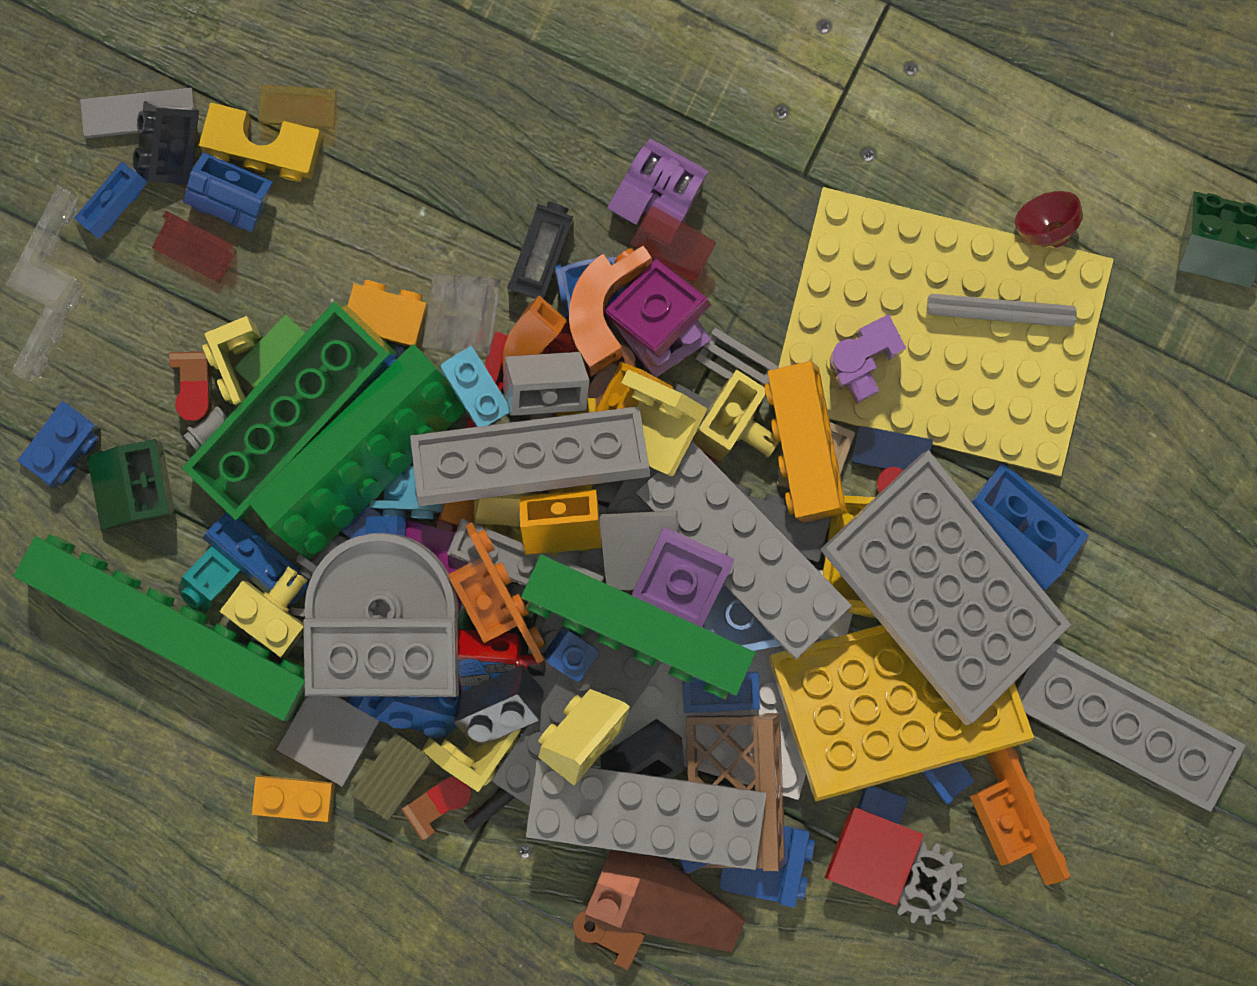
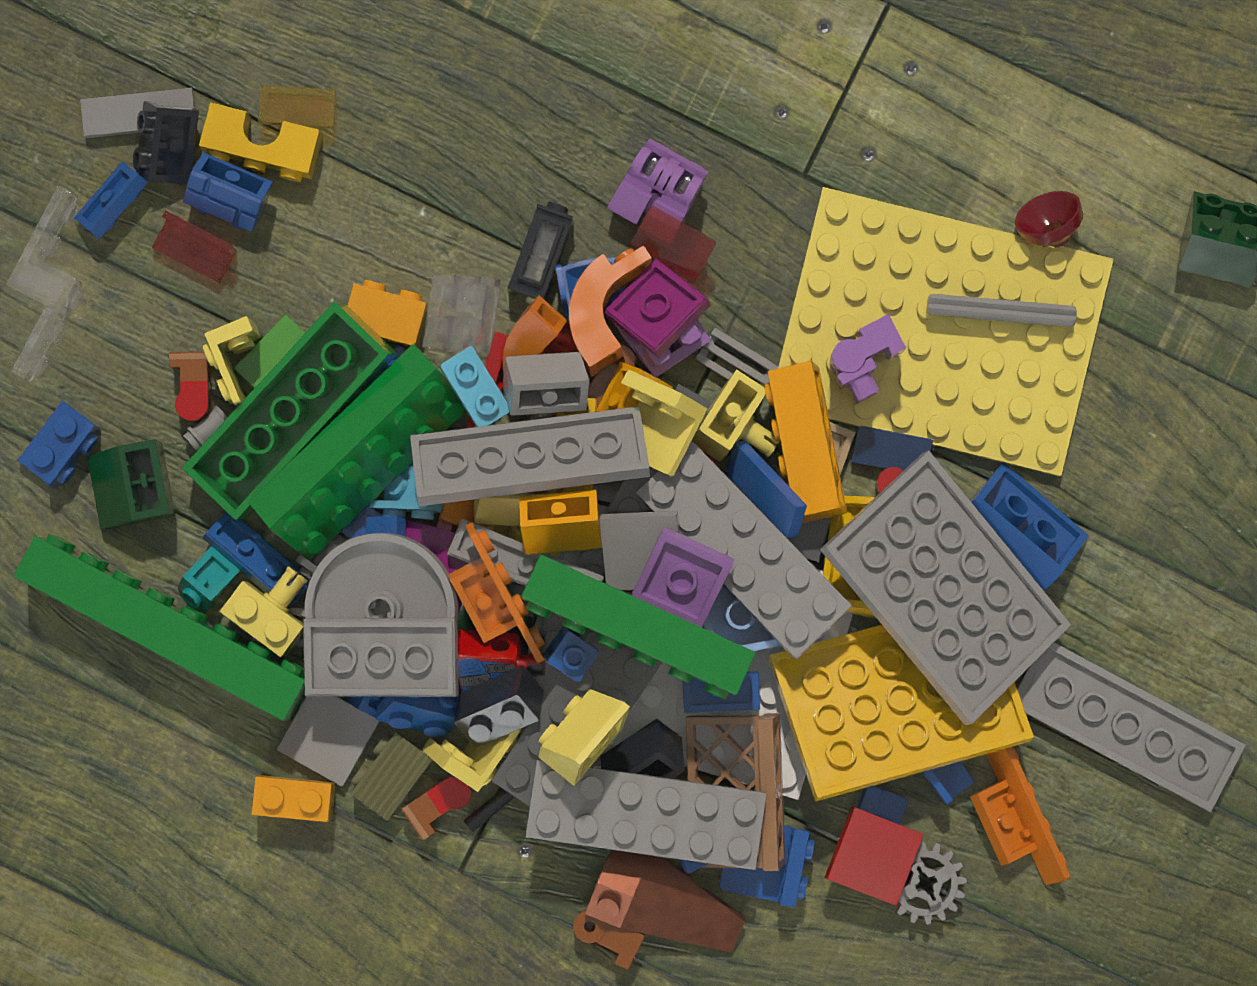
none -> blue tile [726,441,807,538]

